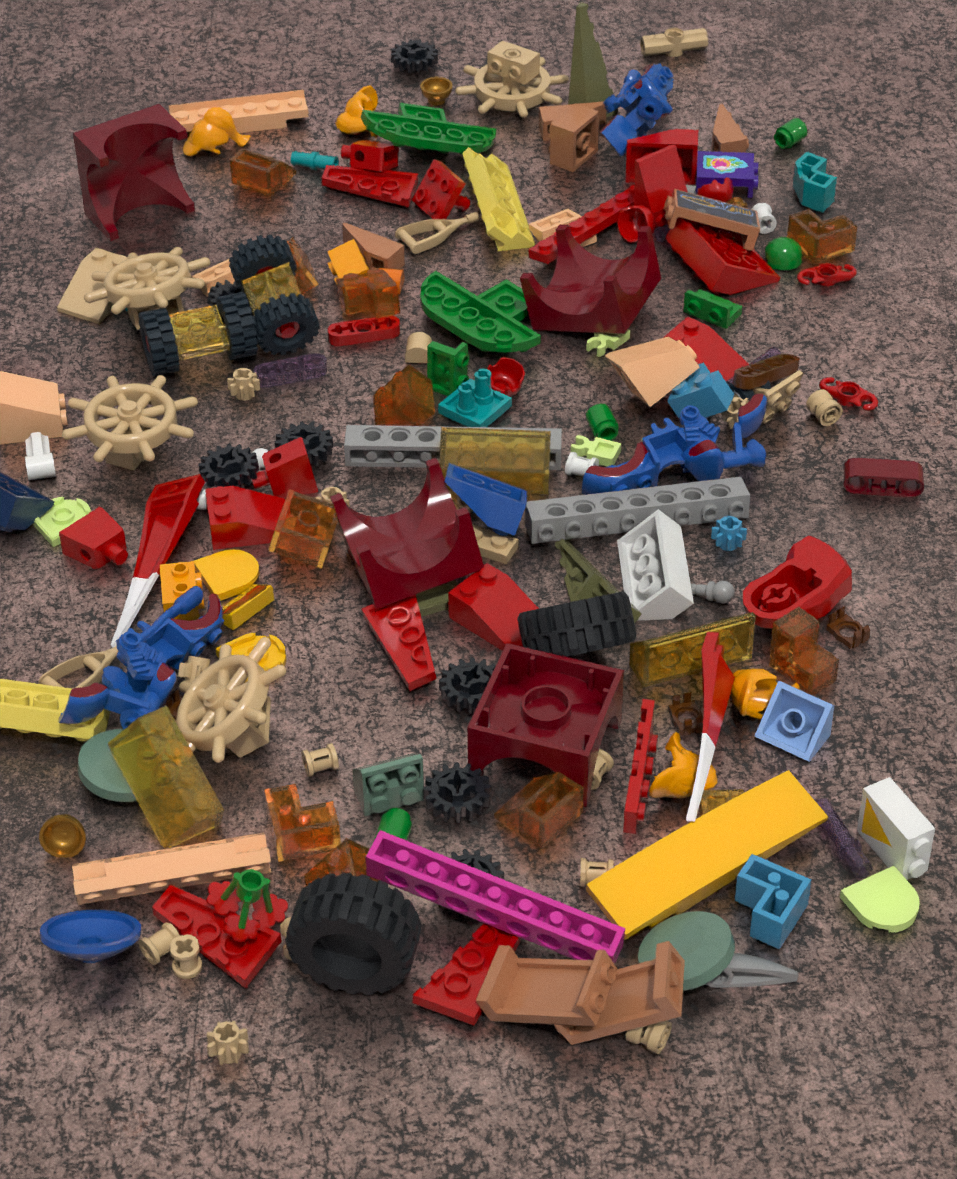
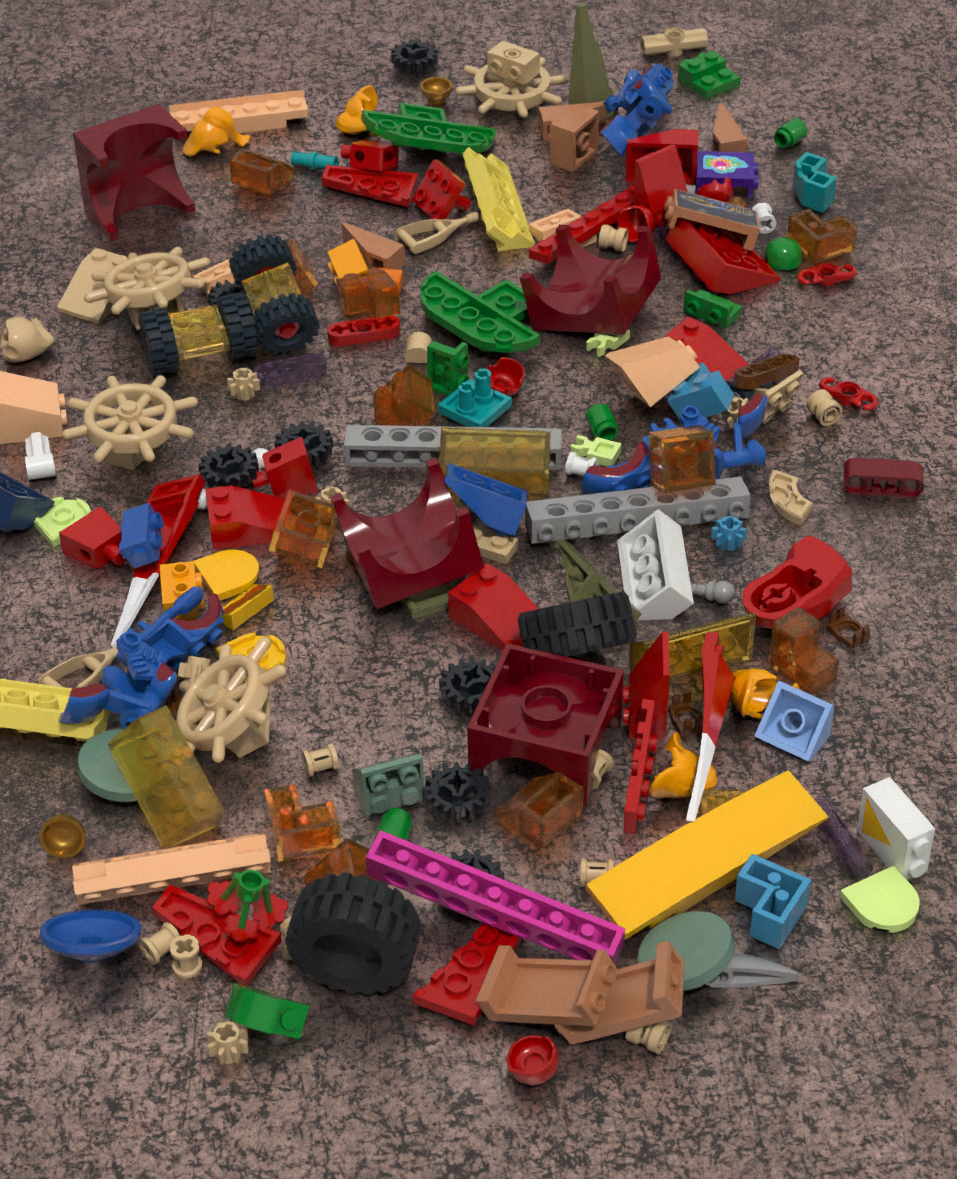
red wing [361,594,437,691] -> none
none -> tan piece [1,316,55,363]
none -> blue brick [119,503,164,568]
none -> green brick [225,983,309,1039]
none -> red hair [506,1035,559,1086]
none -> tan wheel [598,224,629,253]
none -> red slope [623,631,670,740]
none -> clear orange brick [648,425,716,493]
none -> green plate [678,51,741,99]
none -> tan tile [768,470,813,526]

